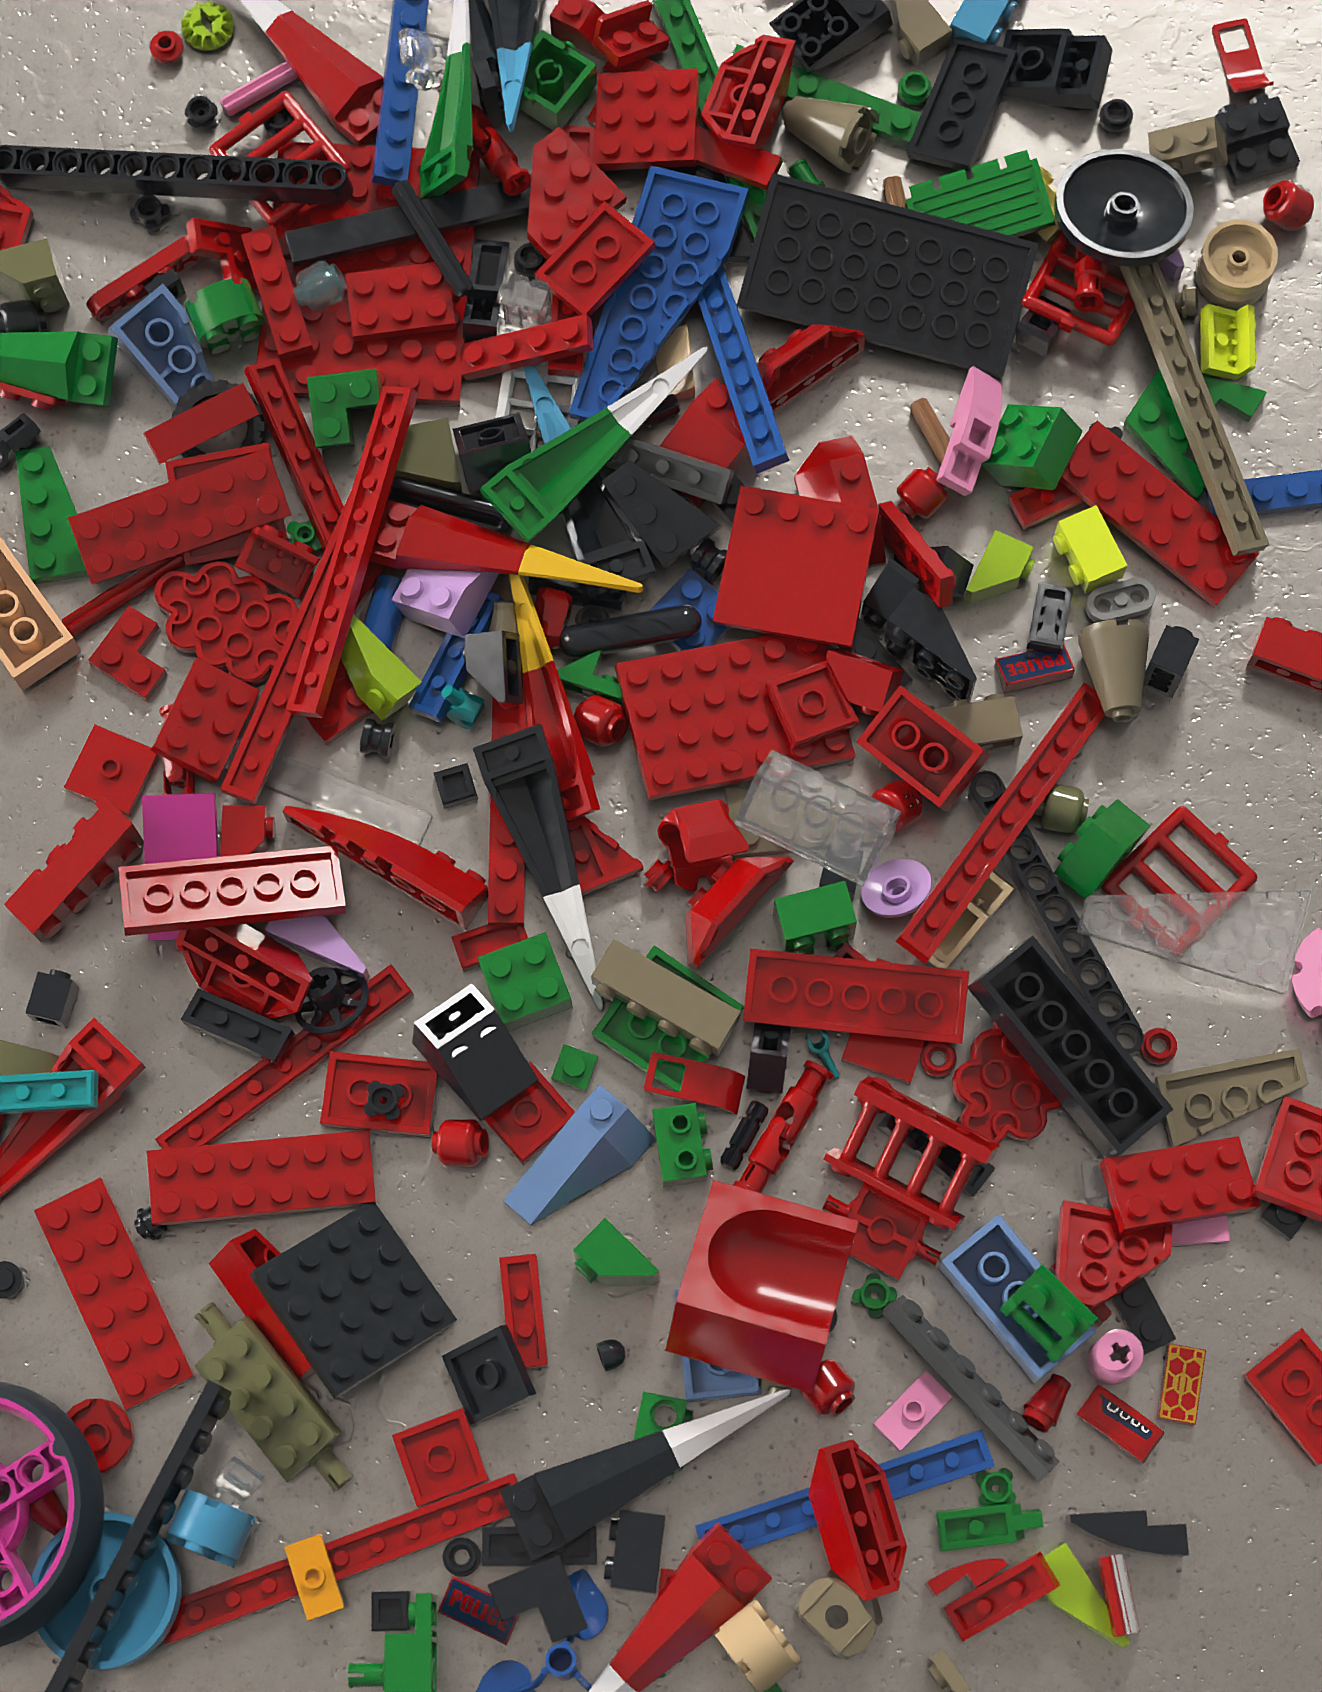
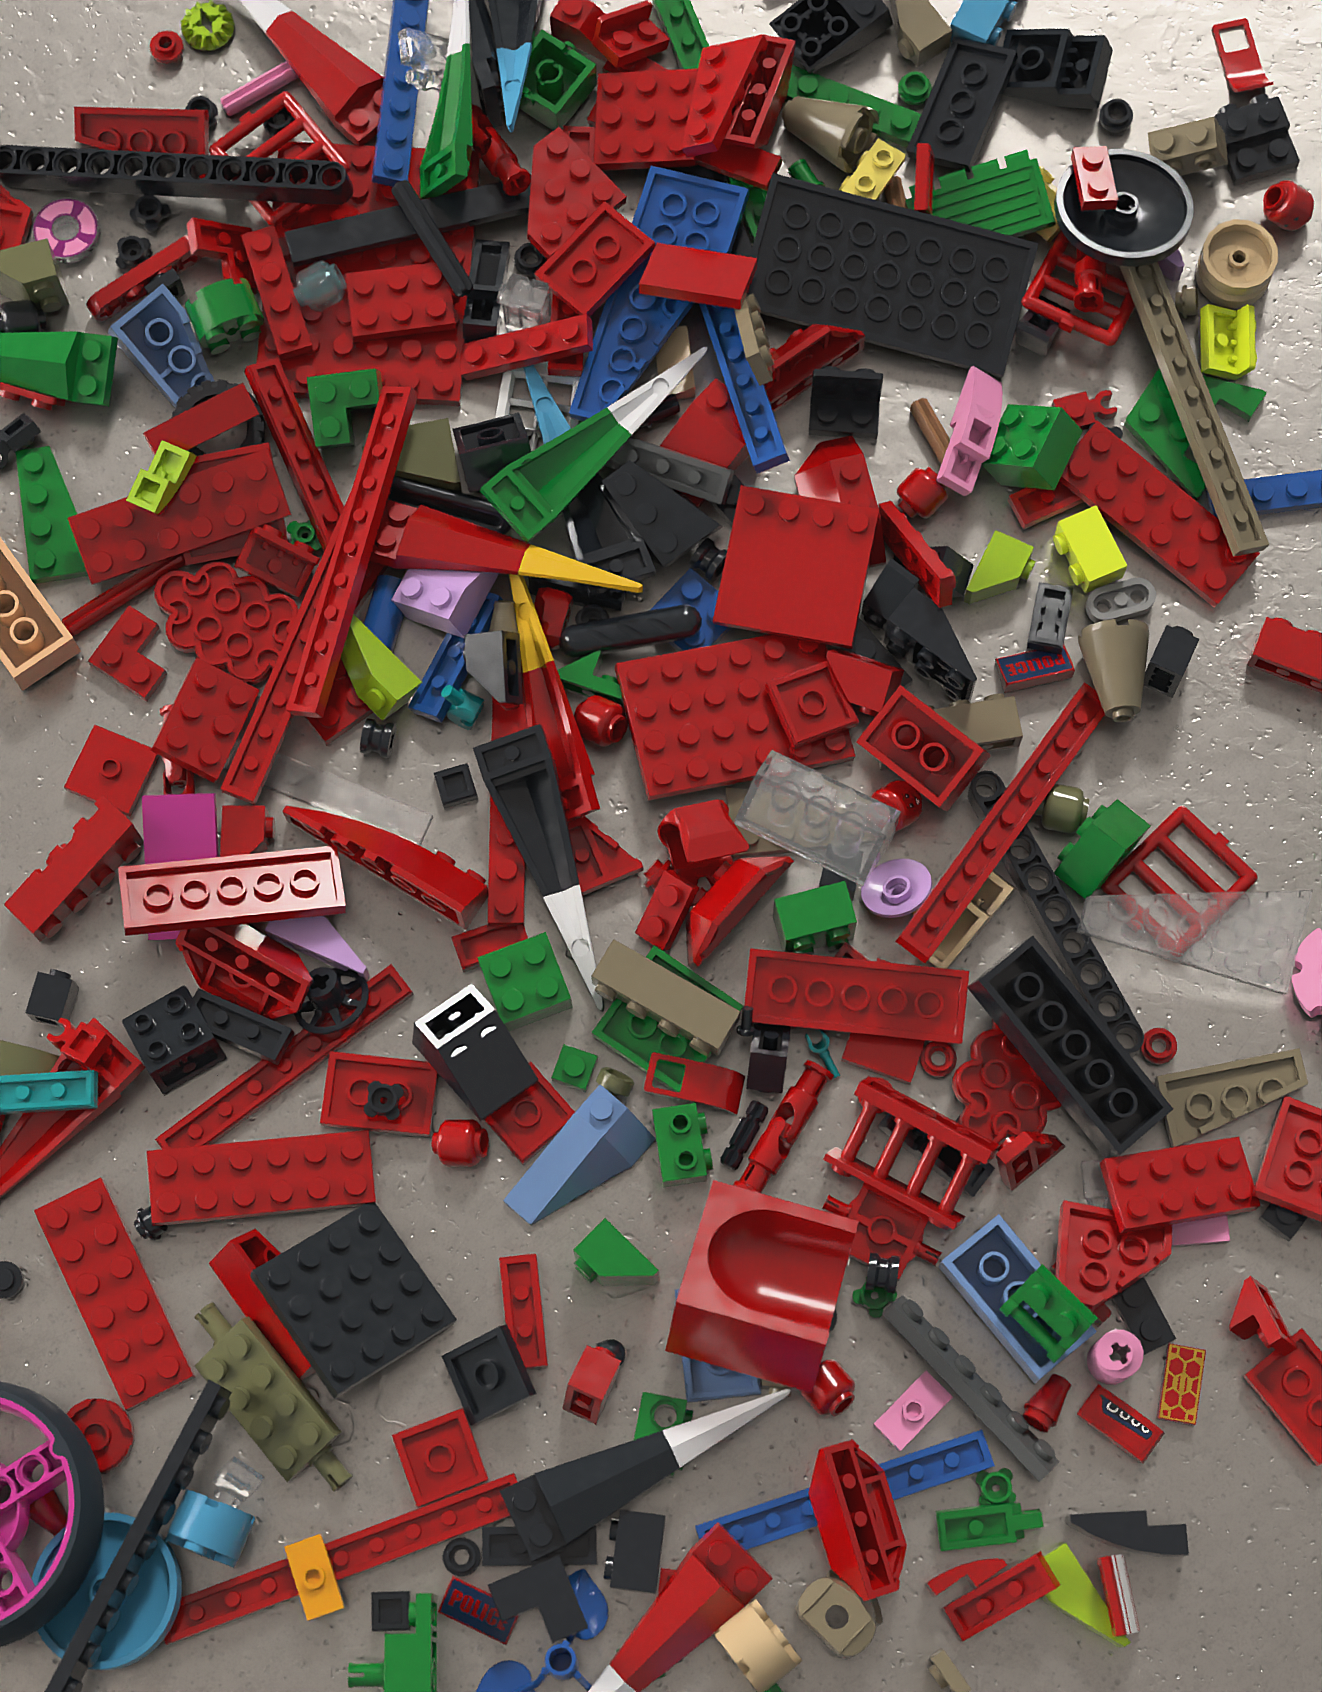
none -> tile [32,197,101,264]
none -> red plate [46,1018,113,1070]
none -> red wing [74,106,209,178]
none -> black plate [116,236,151,269]
none -> black bracket [122,986,227,1094]
none -> lime slope [126,440,196,514]
none -> red slope [562,1345,621,1424]
none -> olive tile [596,1067,634,1097]
none -> red plate [635,870,700,951]
none -> red tile [639,243,757,309]
none -> red wing [682,34,769,158]
none -> dark tan wing [734,294,774,386]
none -> black piece [736,1006,755,1037]
none -> black bracket [808,366,883,439]
none -> light yellow bracket [839,138,906,200]
none -> black wheel [865,1252,900,1294]
none -> red tile [914,143,934,215]
none -> red wing [996,1131,1065,1191]
none -> red plate [1052,390,1118,430]
none -> plate [1071,146,1118,210]
none -> red slope [1229,1276,1297,1356]

